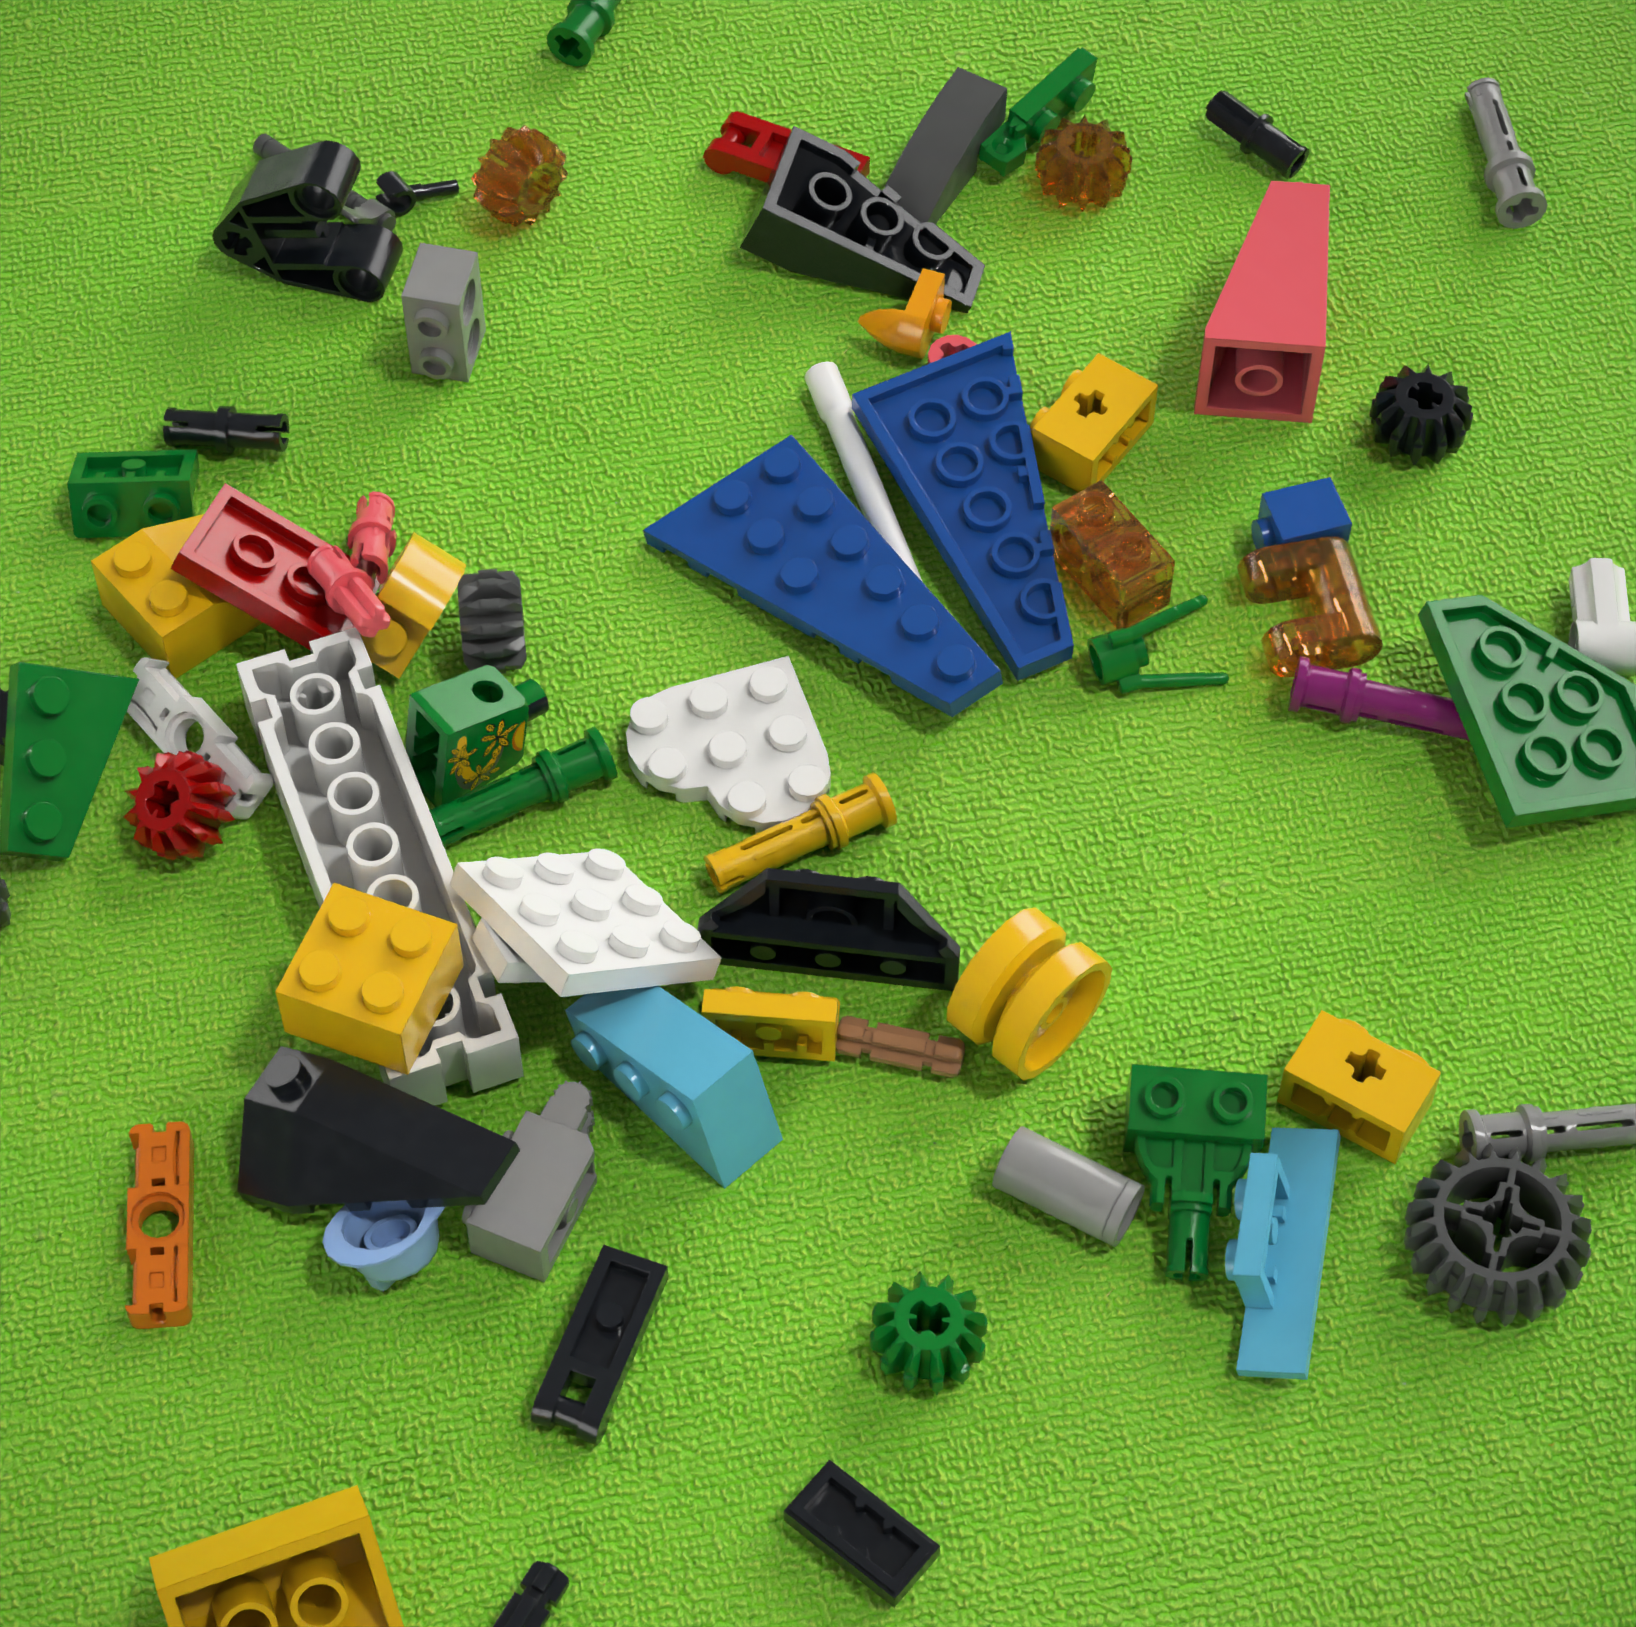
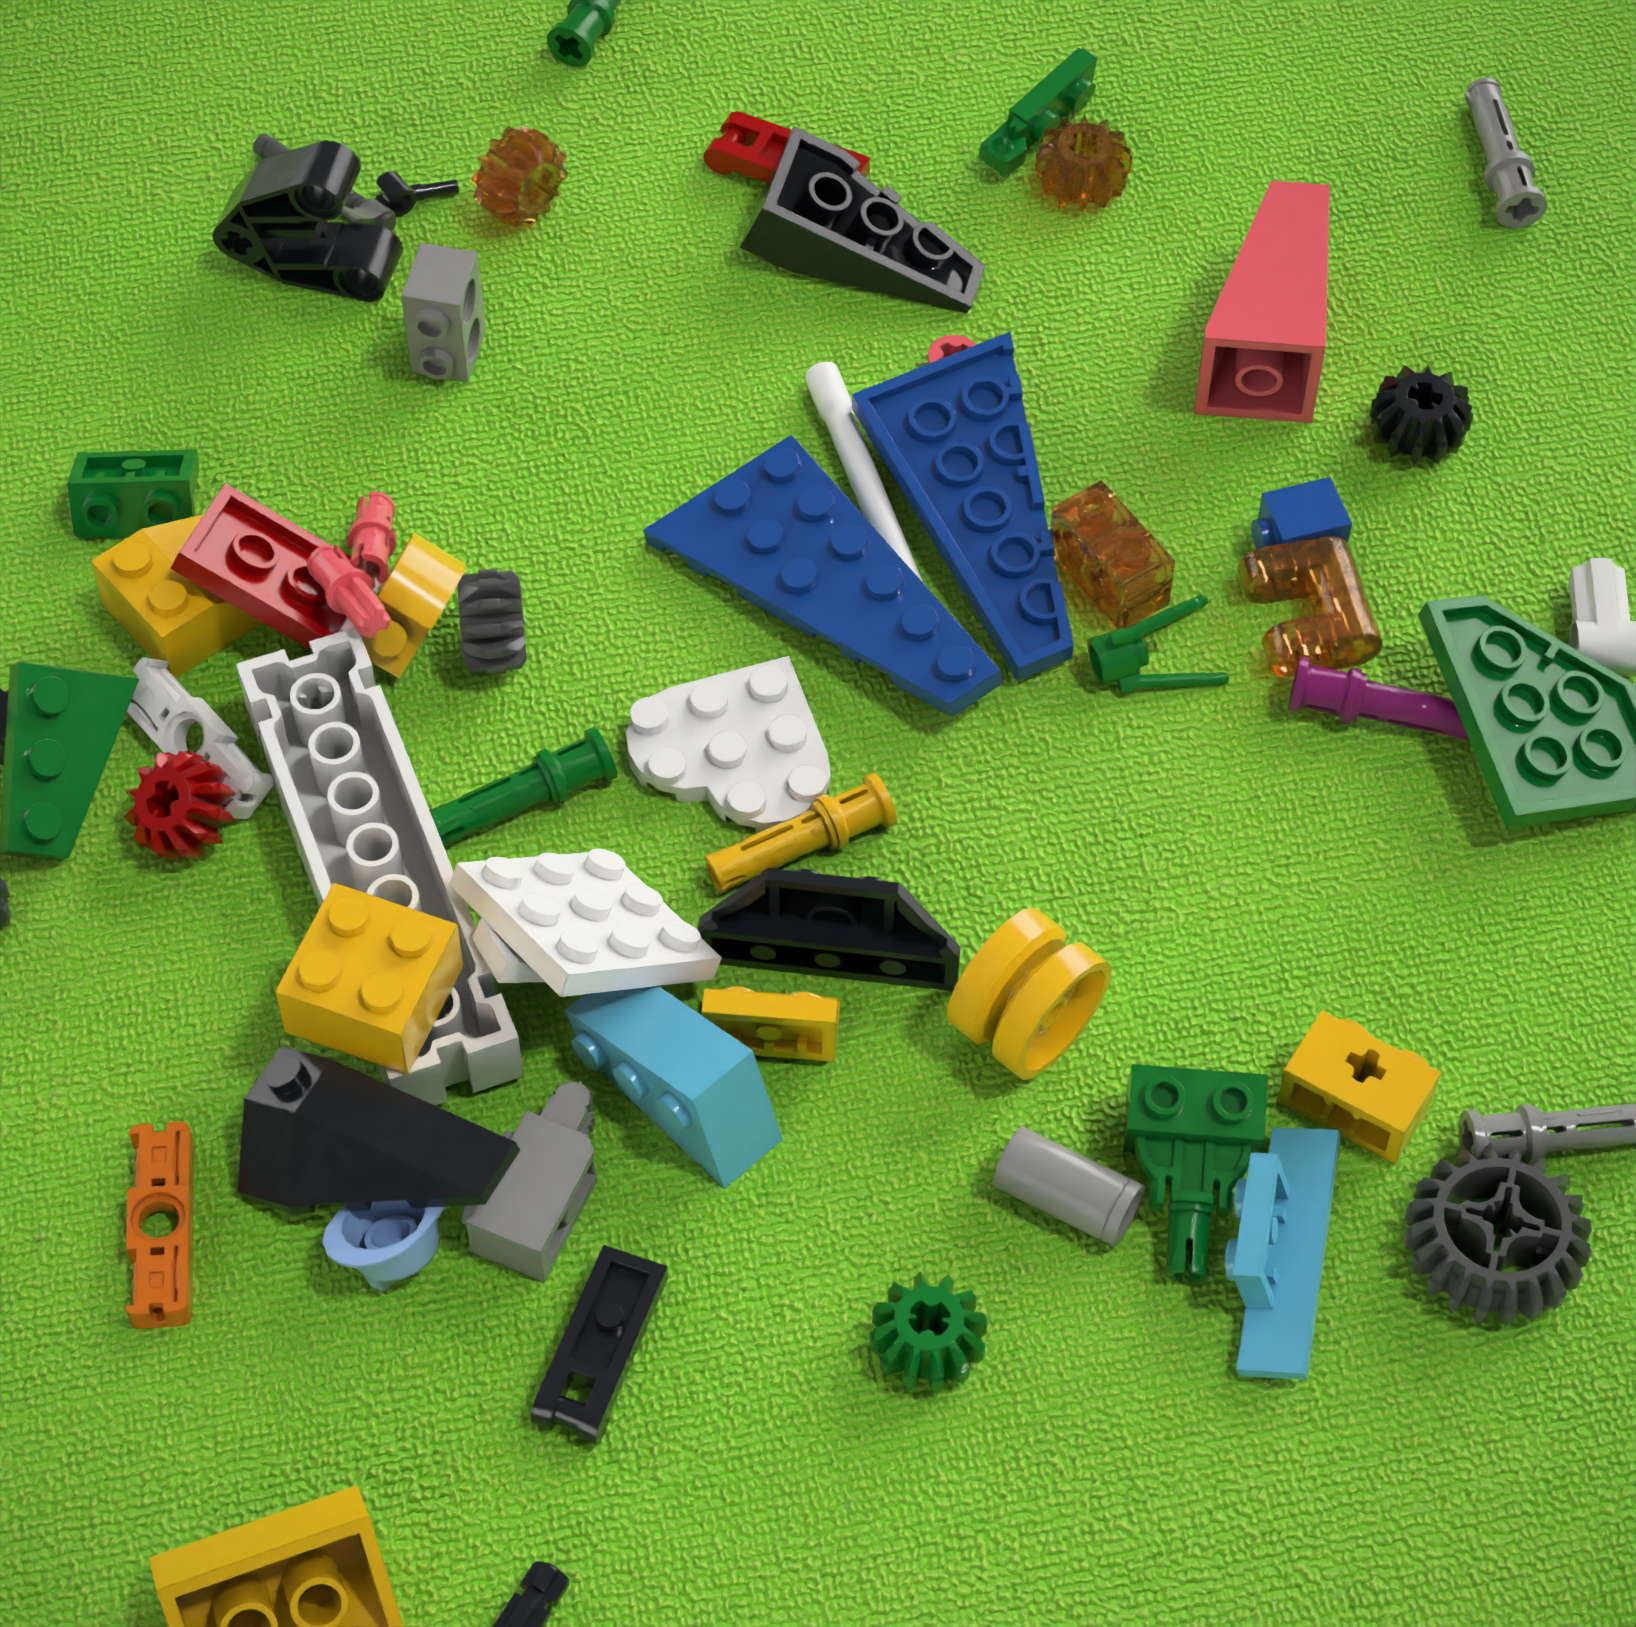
black pin [163,406,289,453] -> none
green torso [405,665,549,807] -> none
black plate [784,1460,940,1608] -> none
medium nougat axle [836,1016,965,1078] -> none
light orange plate [858,268,952,359] -> none
dark grey slope [884,67,1007,224] -> none
yellow brick [1030,353,1158,498] -> none
black axle [1205,90,1309,179] -> none

